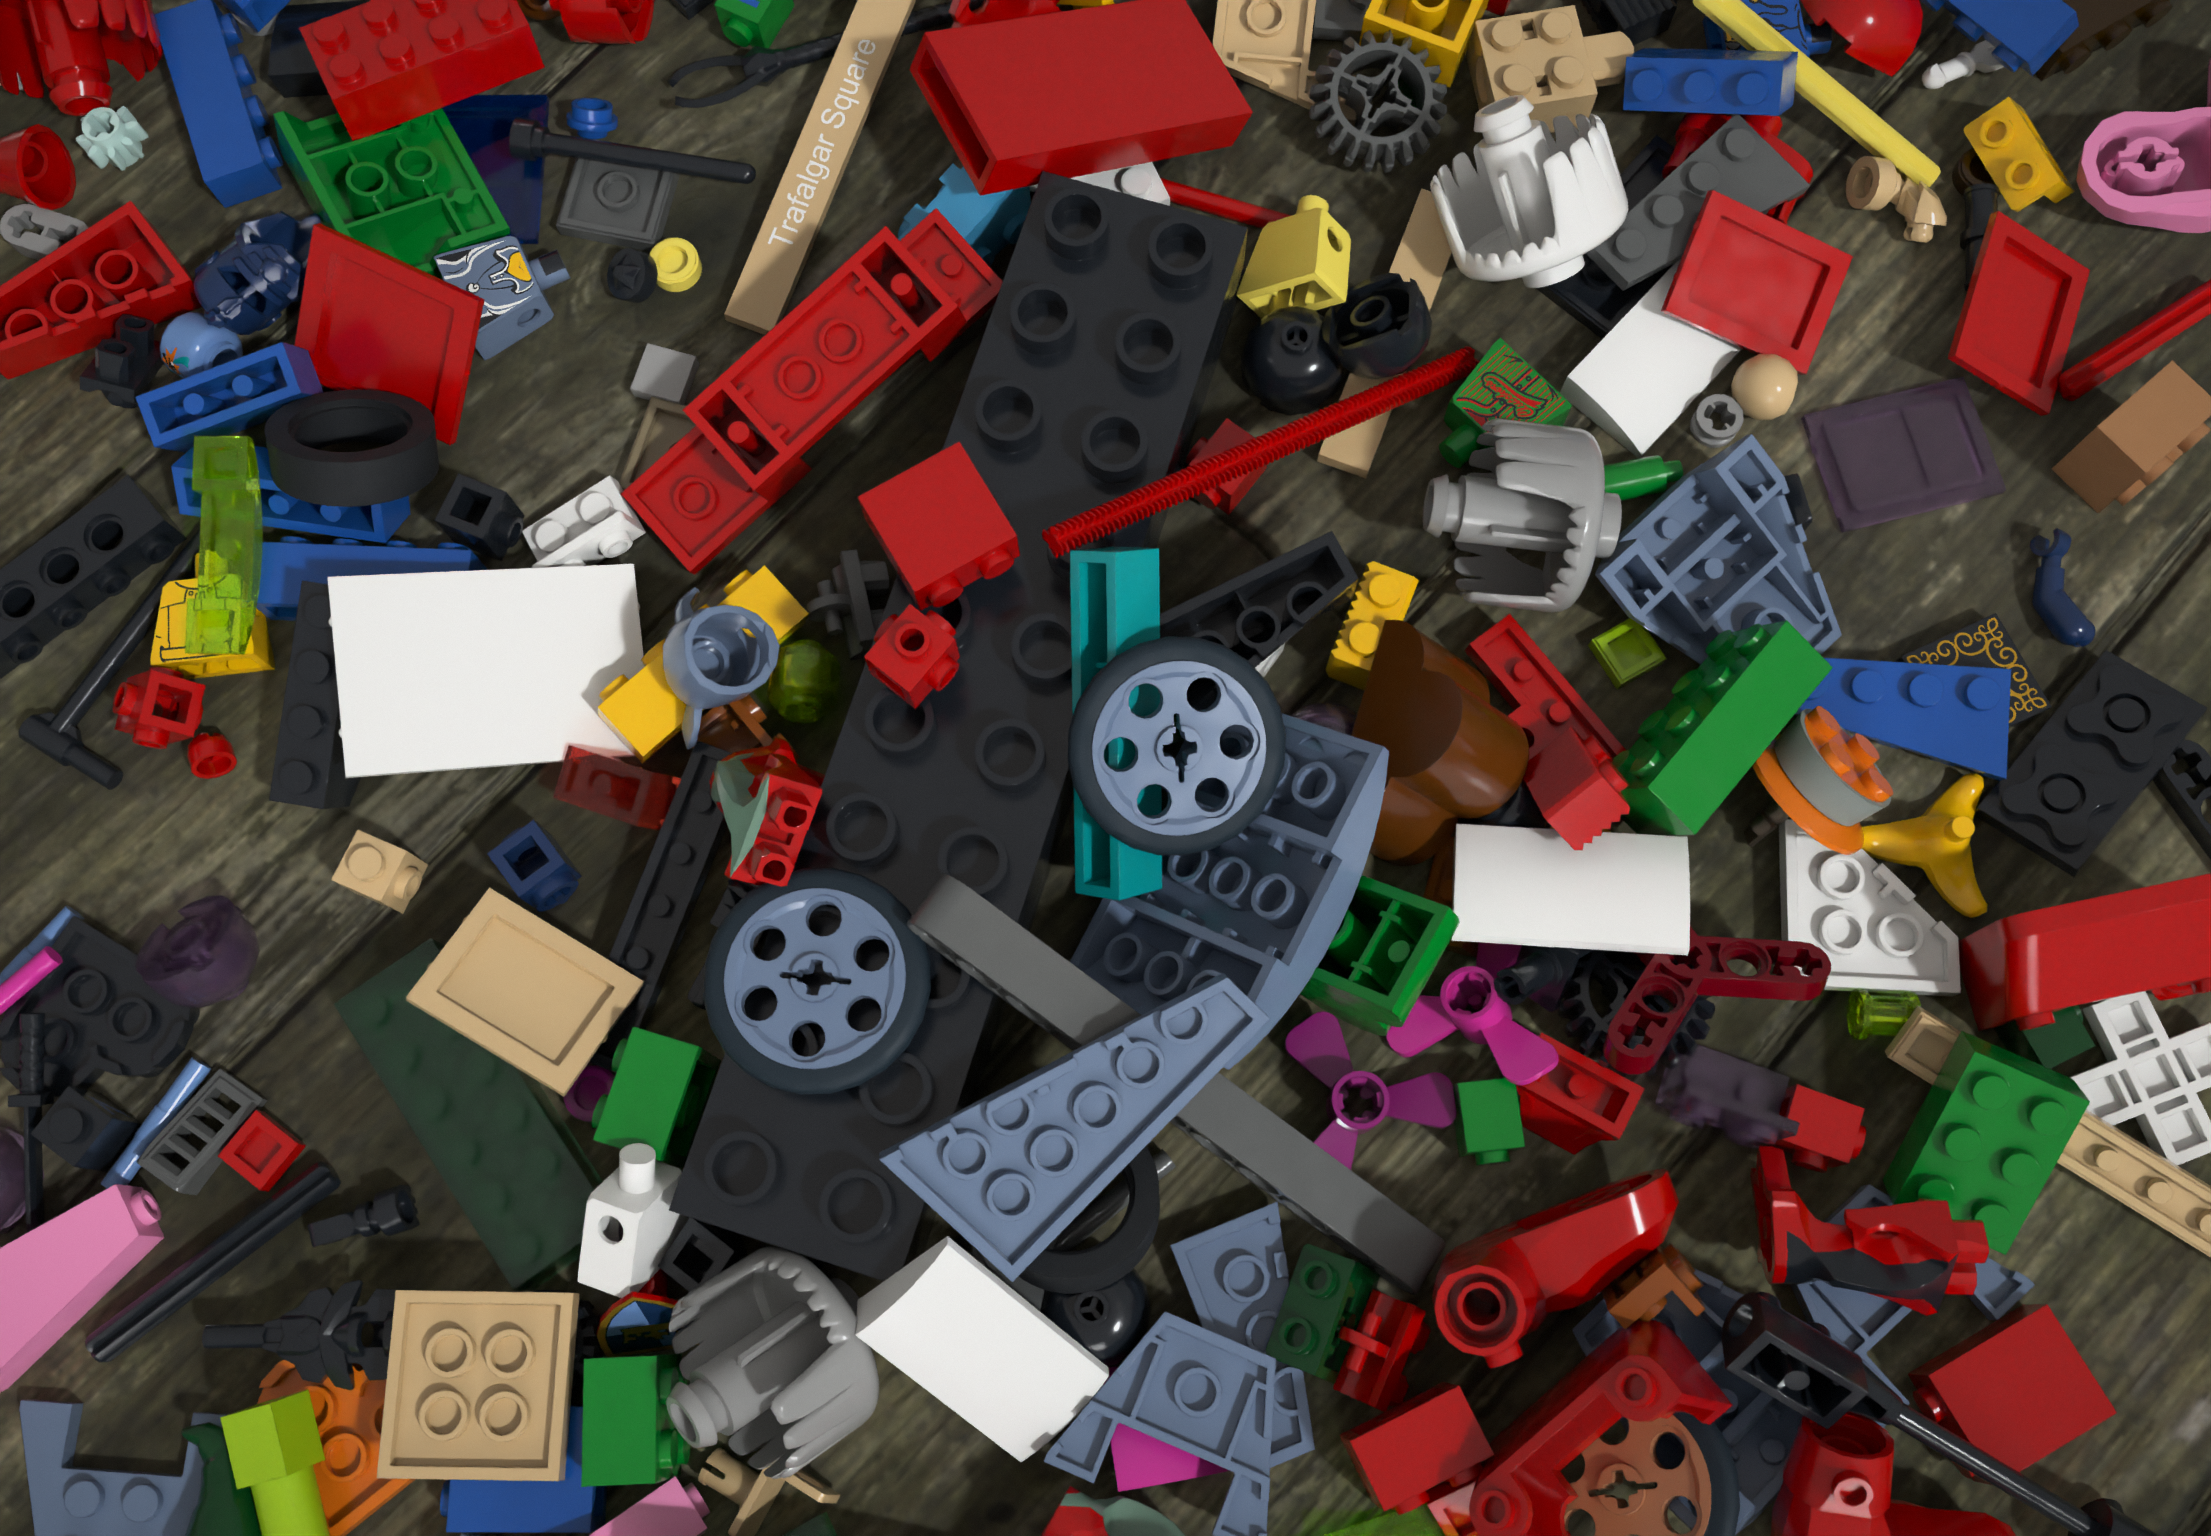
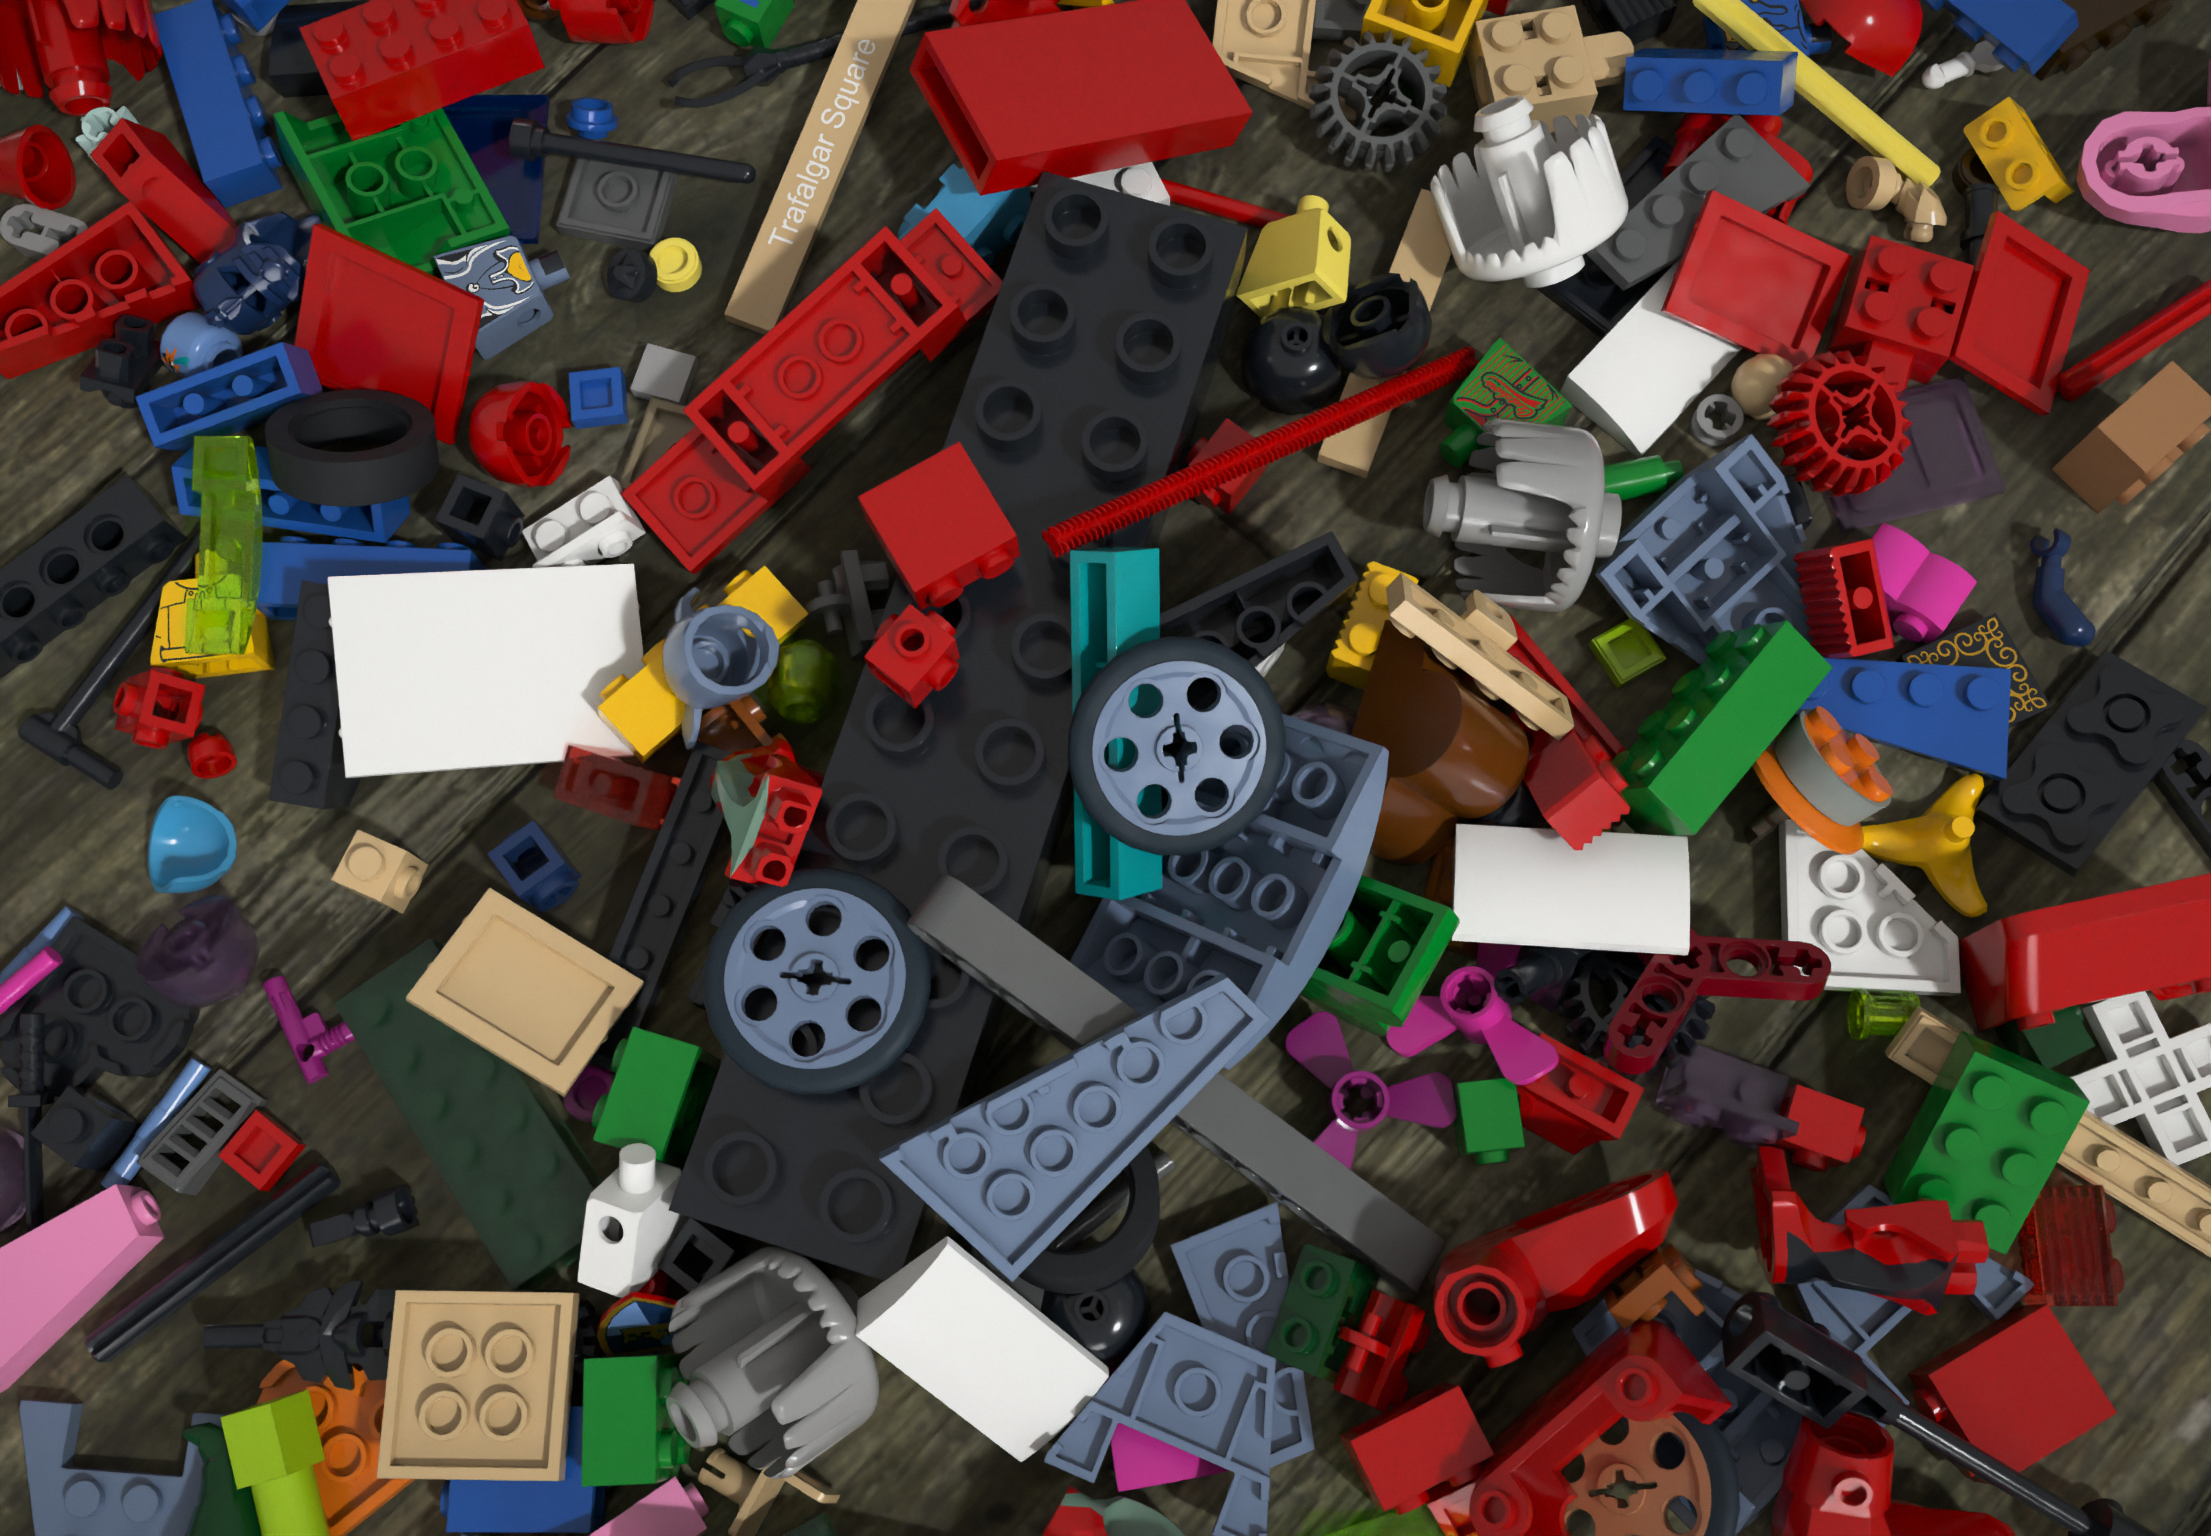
none -> red slope [90,118,238,264]
none -> dark azure helmet [148,796,237,893]
none -> magenta hose [262,975,363,1084]
none -> red cylinder [469,381,571,487]
none -> blue plate [569,367,628,429]
none -> tan plate [1386,573,1575,741]
none -> red gear [1766,350,1913,497]
none -> red brick [1793,538,1895,659]
none -> red brick [1826,235,1974,398]
none -> dark pink brick [1870,523,1977,644]
none -> clear red brick [2018,1185,2124,1307]

